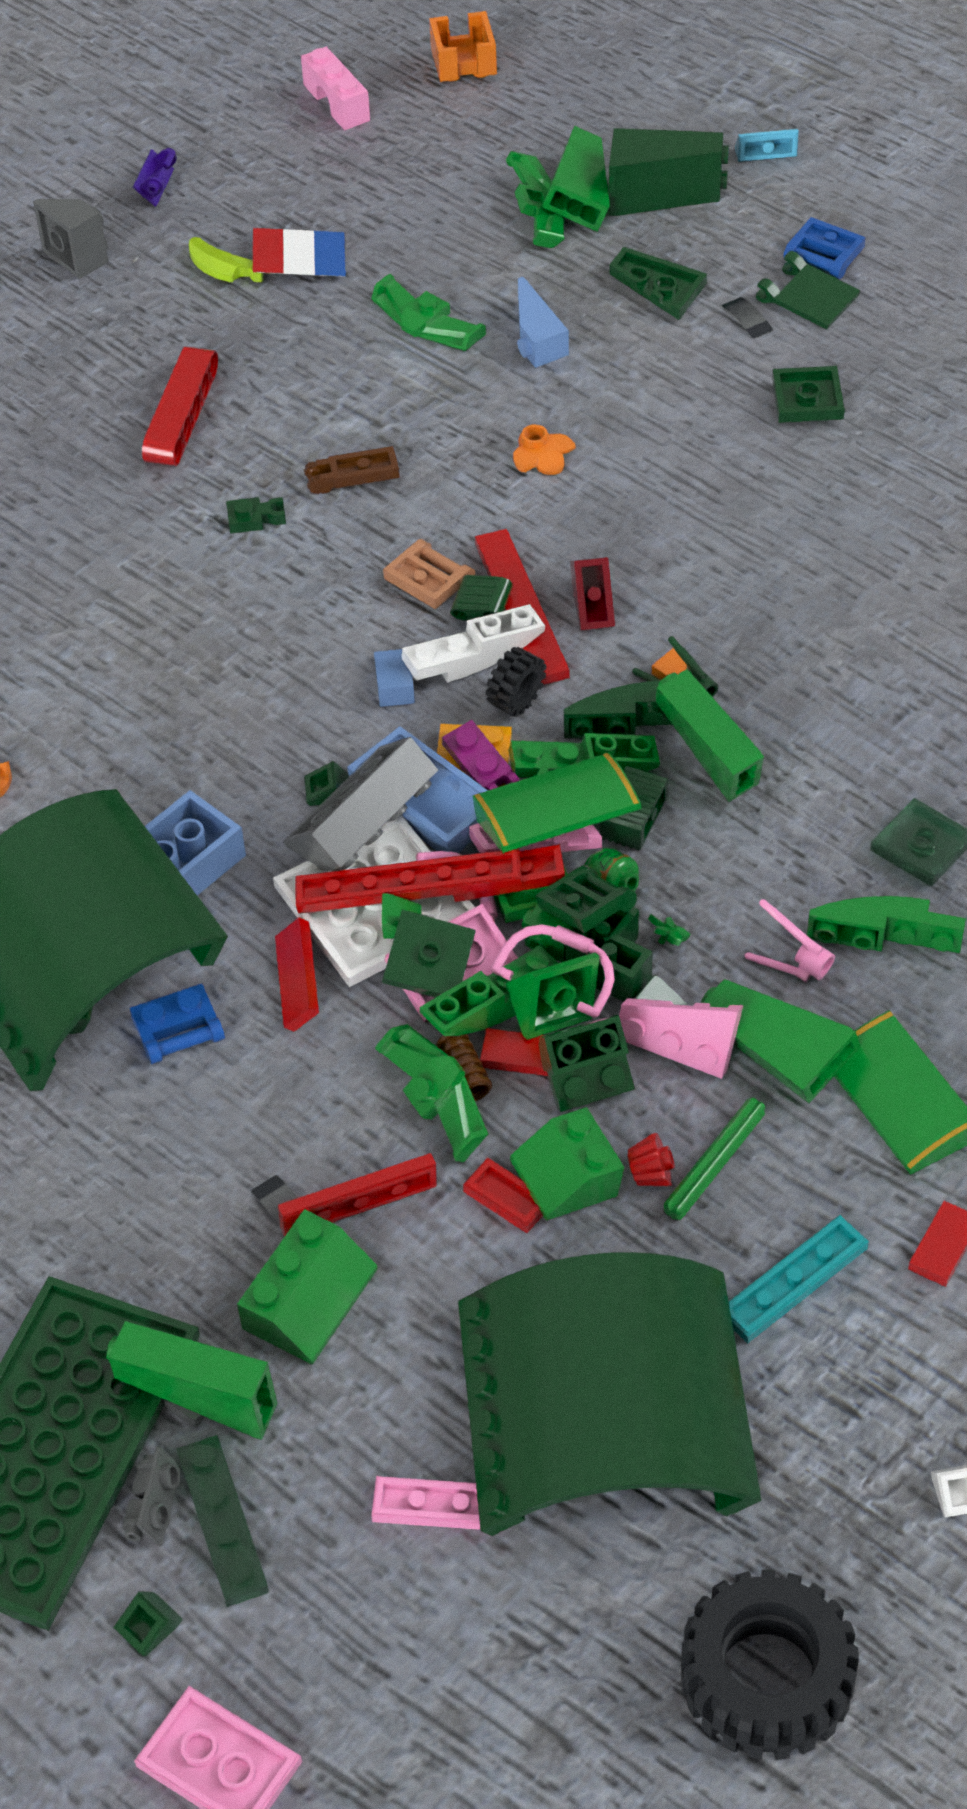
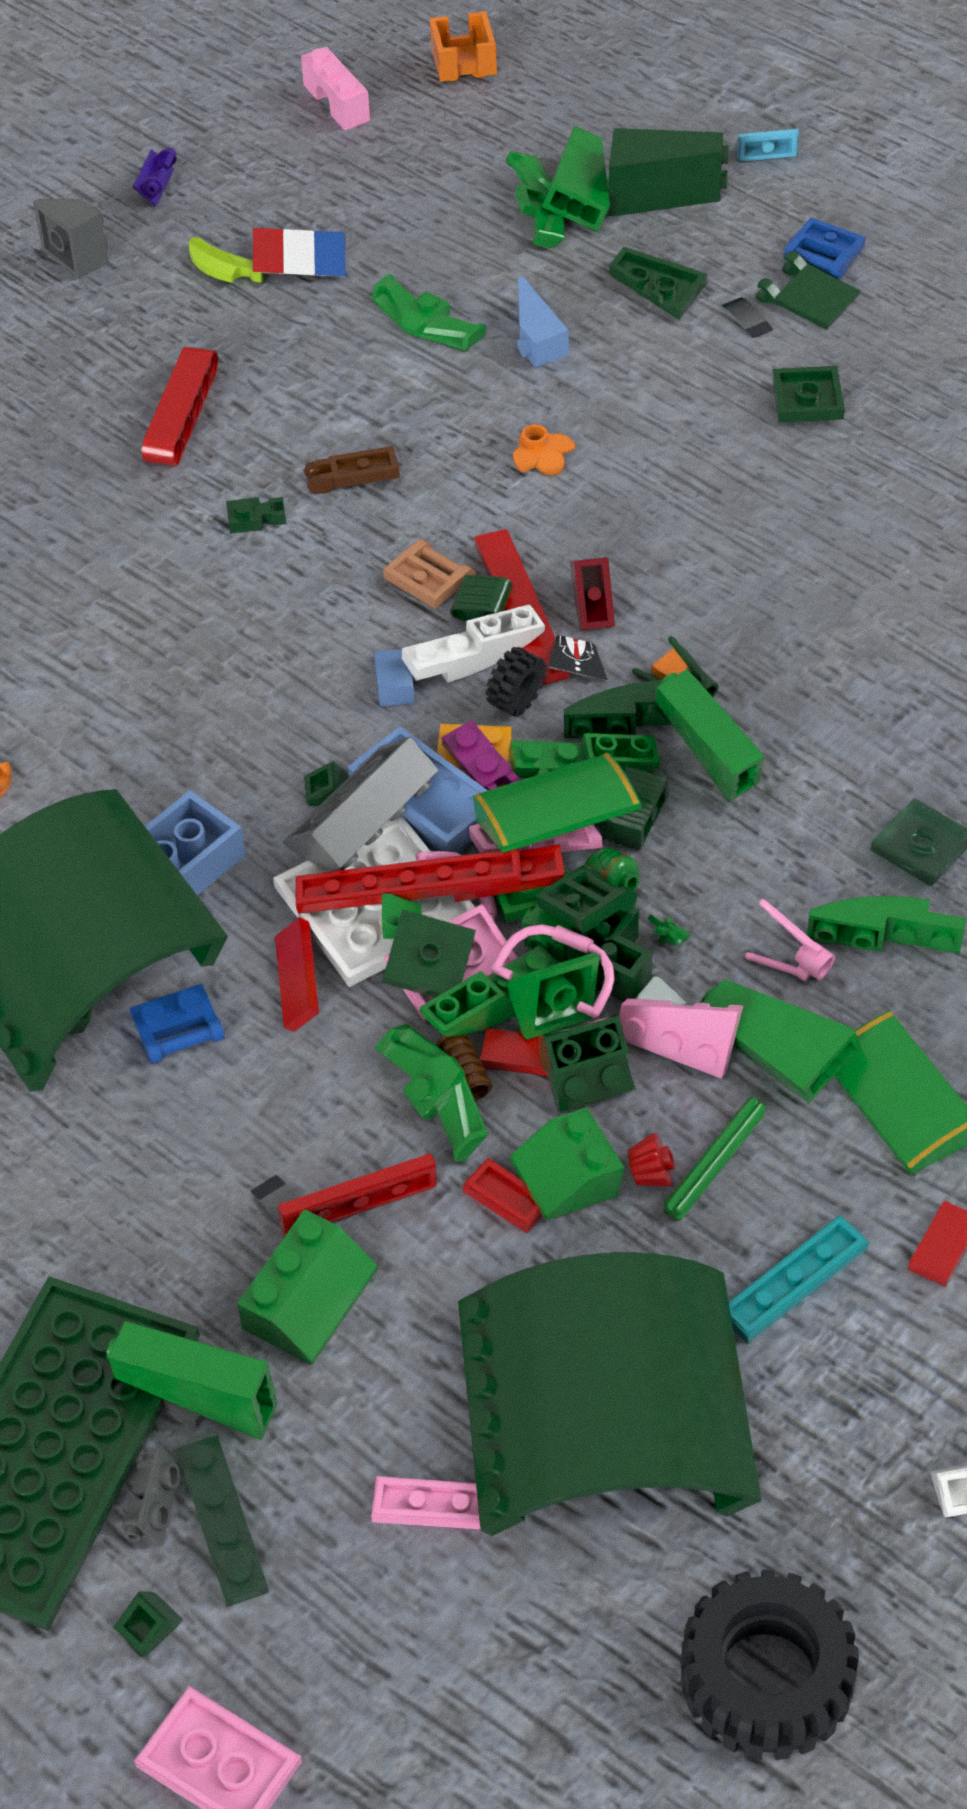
none -> black sticker [548,635,608,681]

